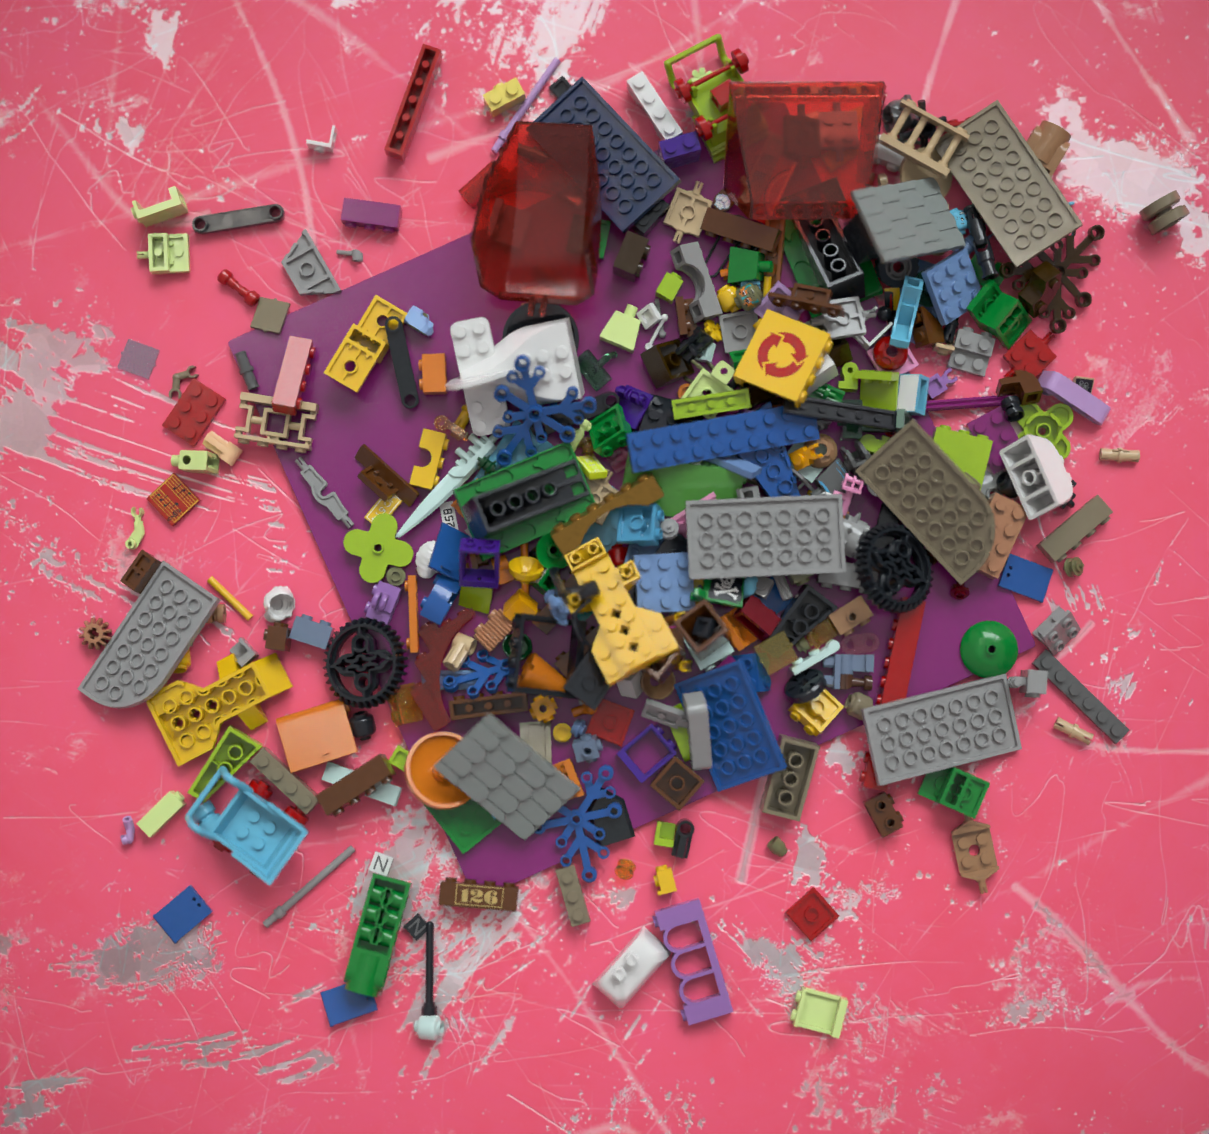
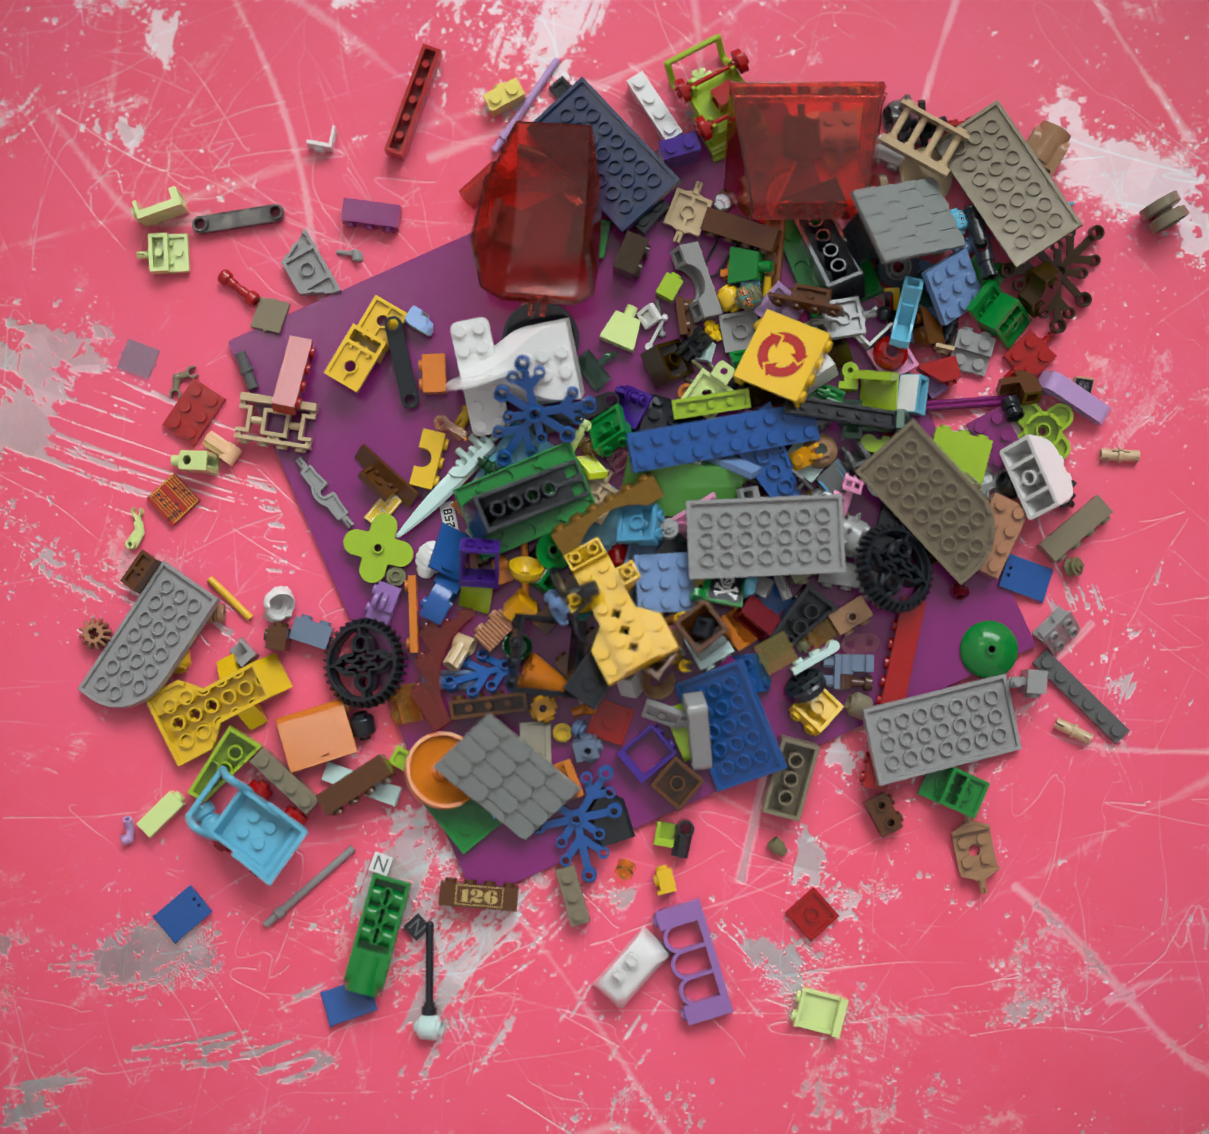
none -> red slope [916,355,961,387]

